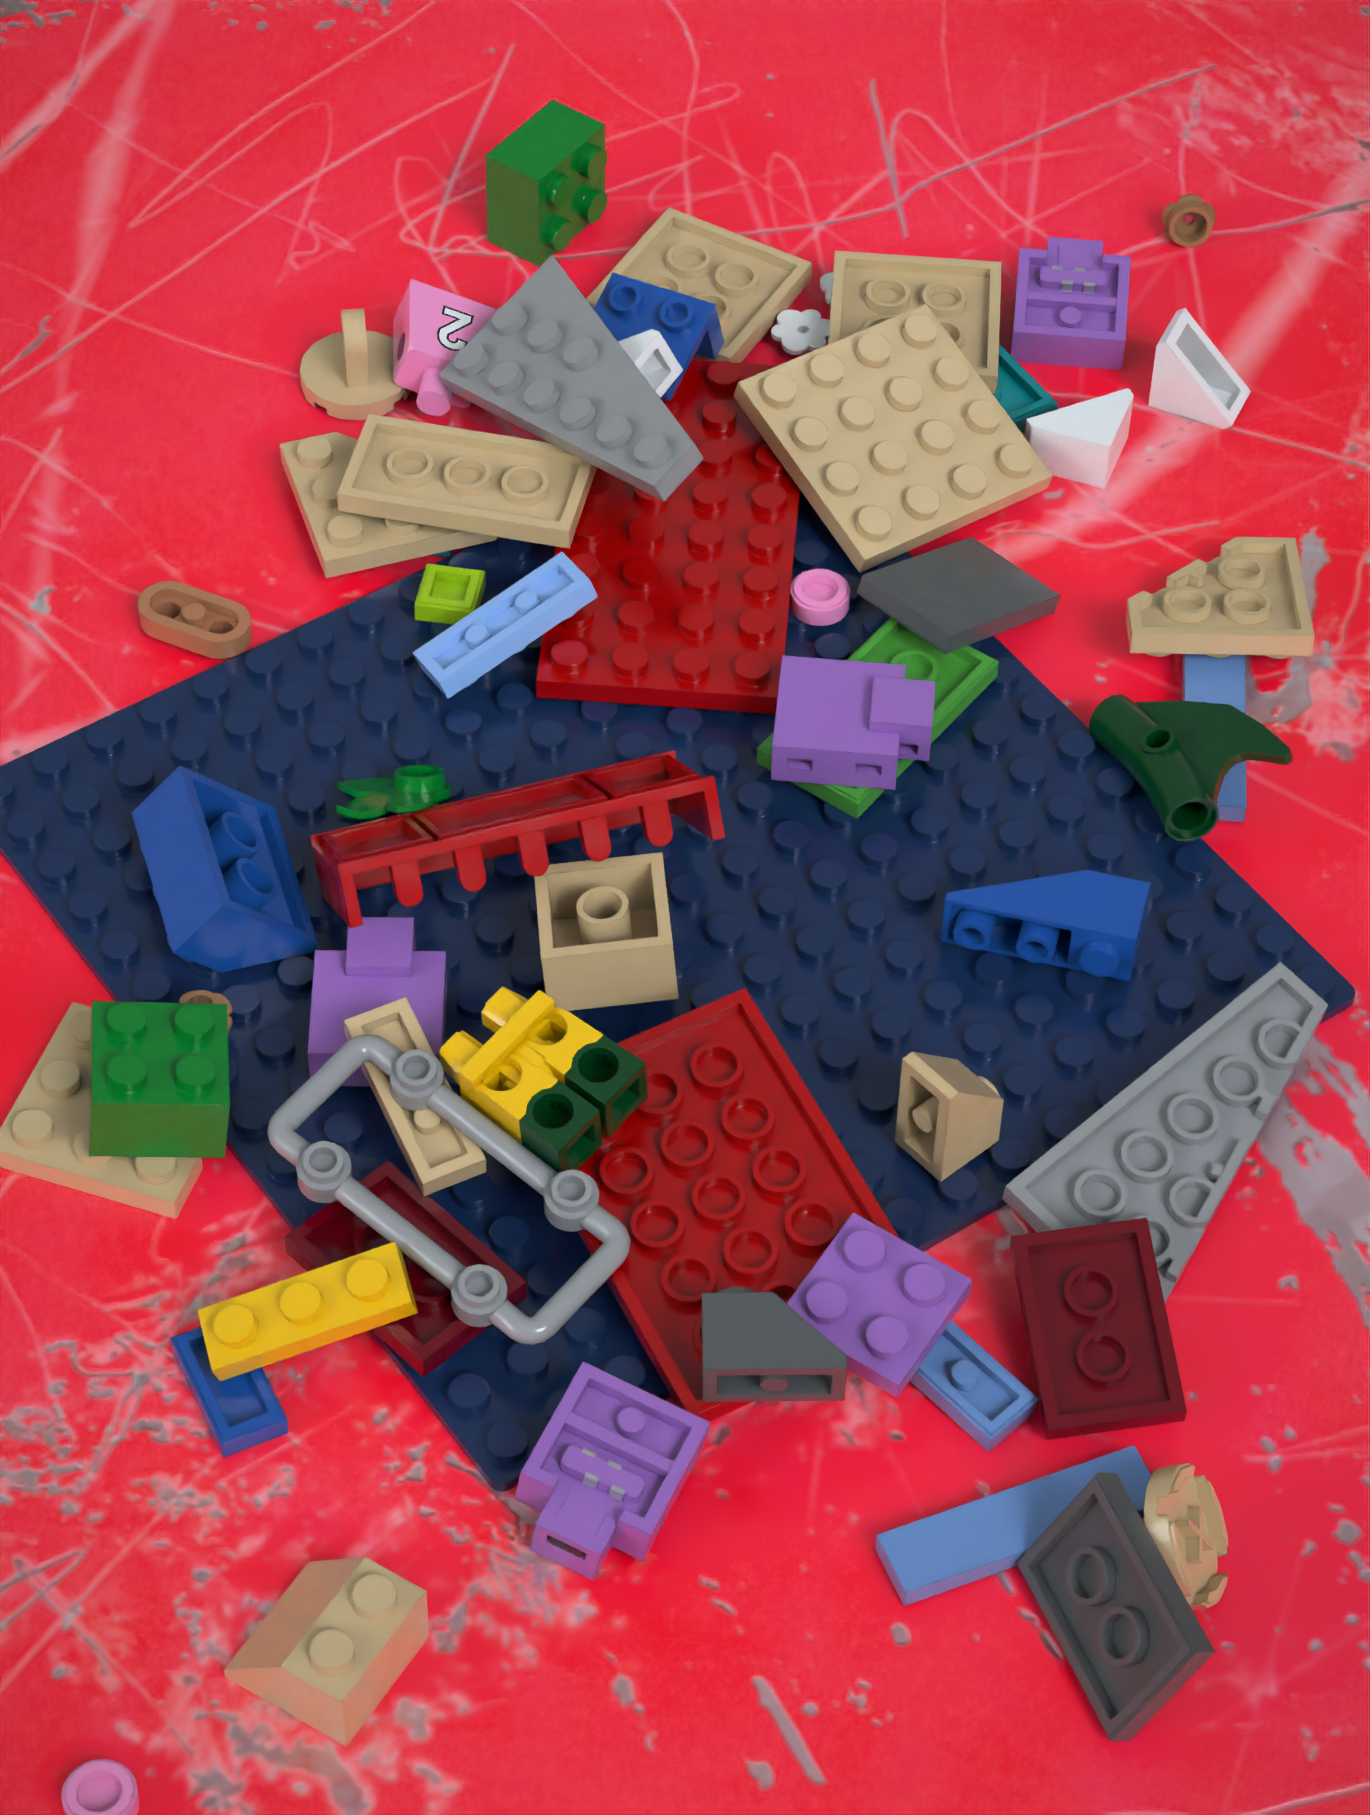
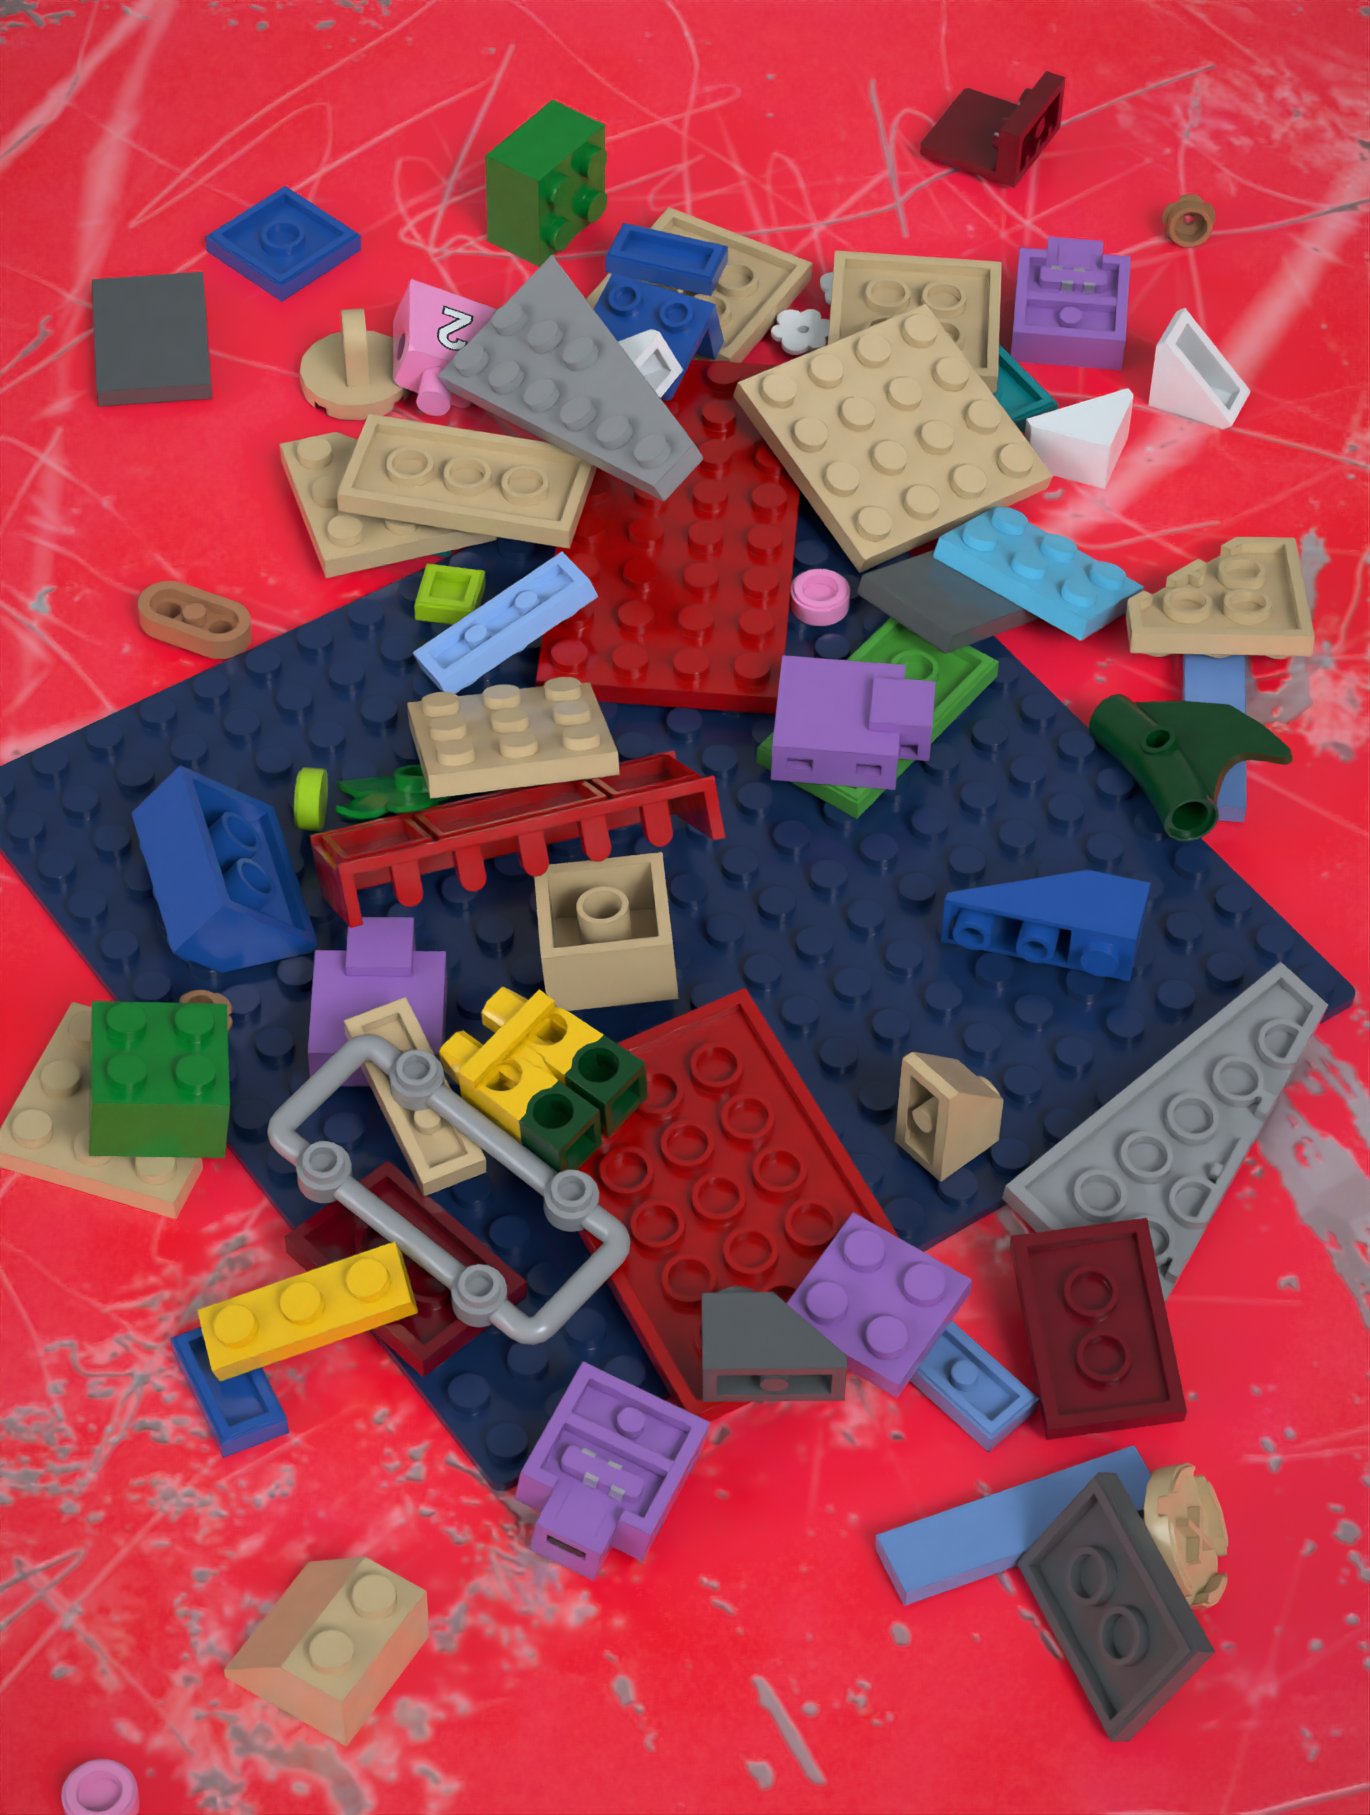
none -> dark grey tile [92,272,212,407]
none -> blue tile [205,186,361,302]
none -> lime tile [294,767,328,831]
none -> tan plate [407,677,620,799]
none -> blue tile [605,223,728,296]
none -> dark red bracket [920,71,1066,188]
none -> medium azure plate [933,506,1144,641]

